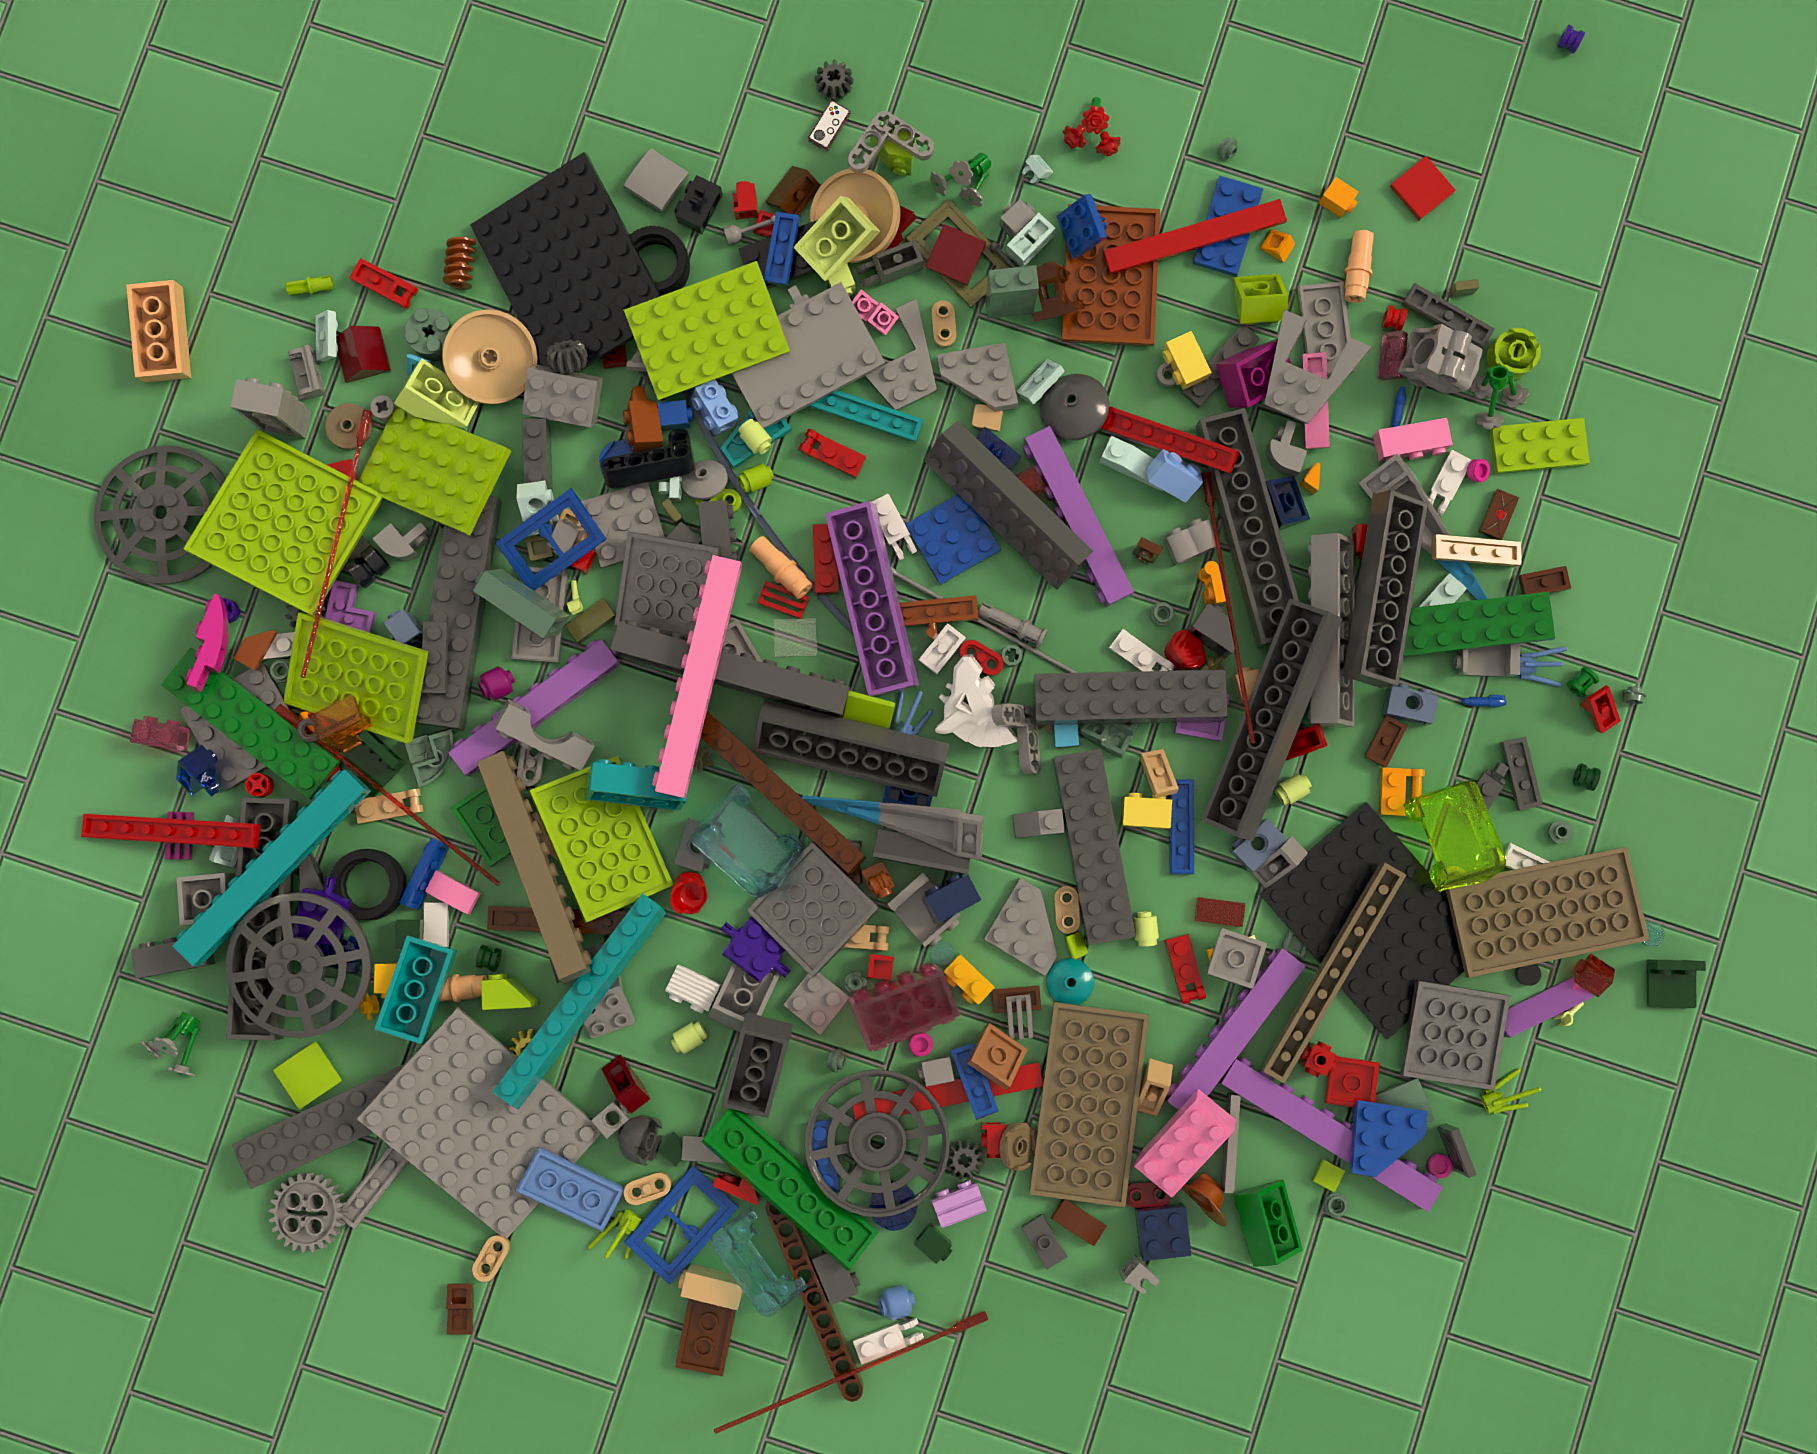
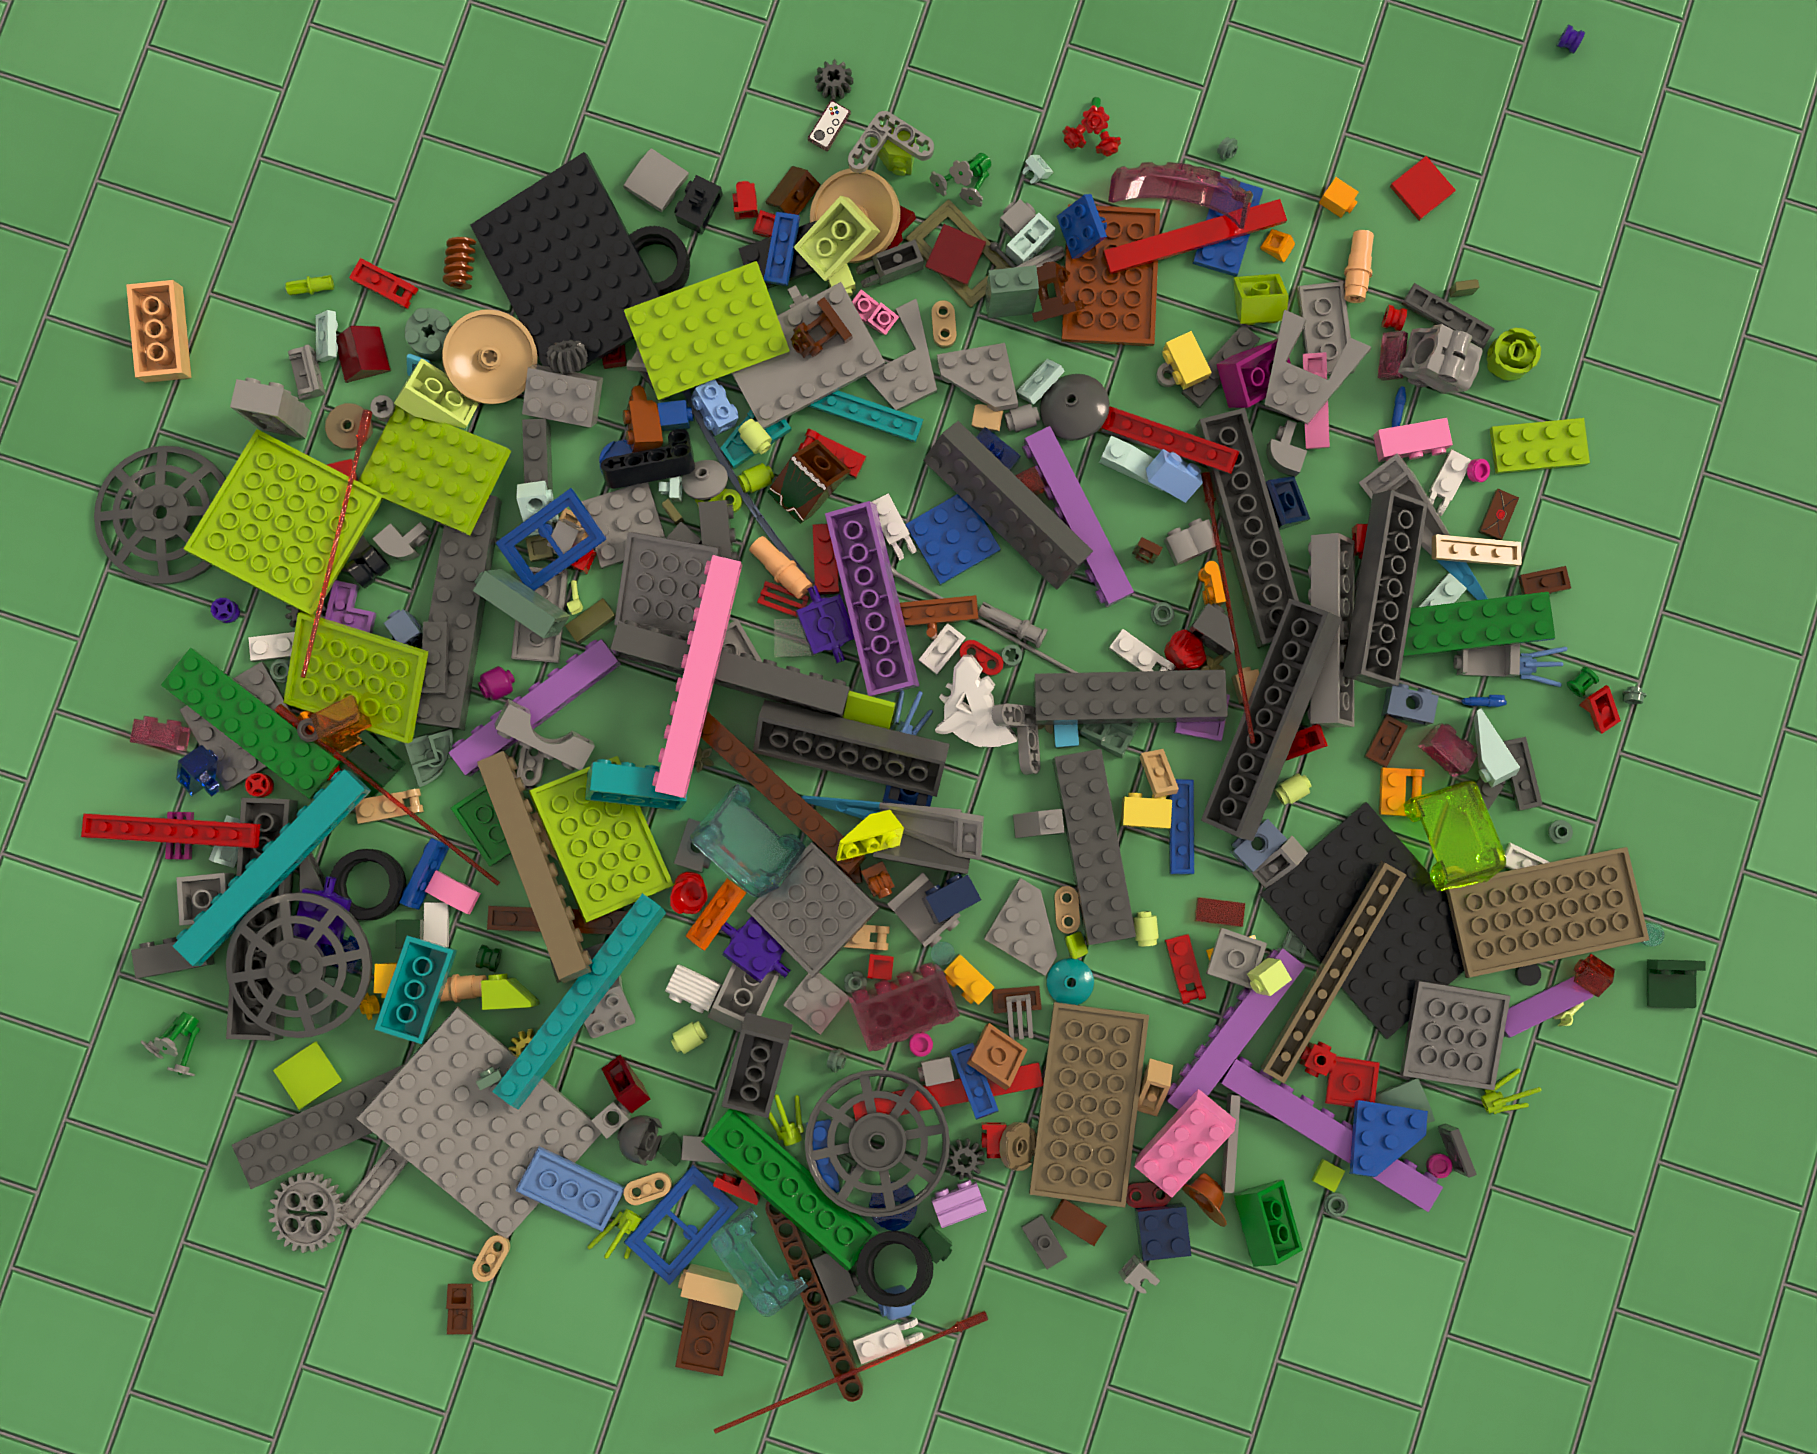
dark pink slope [186,594,229,692] -> none
dark orange tile [233,630,278,671] -> none
light grey hinge [724,215,775,245] -> none
light orange slope [1300,462,1320,495] -> none
plant [1469,365,1529,429] -> none
dark green wheel [1573,763,1601,791] -> none
none -> sand green plate [476,1066,504,1091]
none -> orange plate [686,878,747,951]
none -> reddish brown slope [767,439,851,524]
none -> lime plant [768,1094,804,1146]
none -> reddish brown tile [790,297,853,358]
none -> dark purple plate [795,586,855,664]
none -> neon yellow slope [836,810,904,861]
none -> black tyre [857,1231,934,1307]
none -> light grey brick [1004,404,1040,432]
none -> light grey axle [1017,246,1065,268]
none -> clear pink windscreen [1108,162,1253,229]
none -> yellowish green brick [1247,958,1292,996]
none -> clear pink slope [1418,723,1478,777]
none -> light aqua slope [1474,709,1520,788]

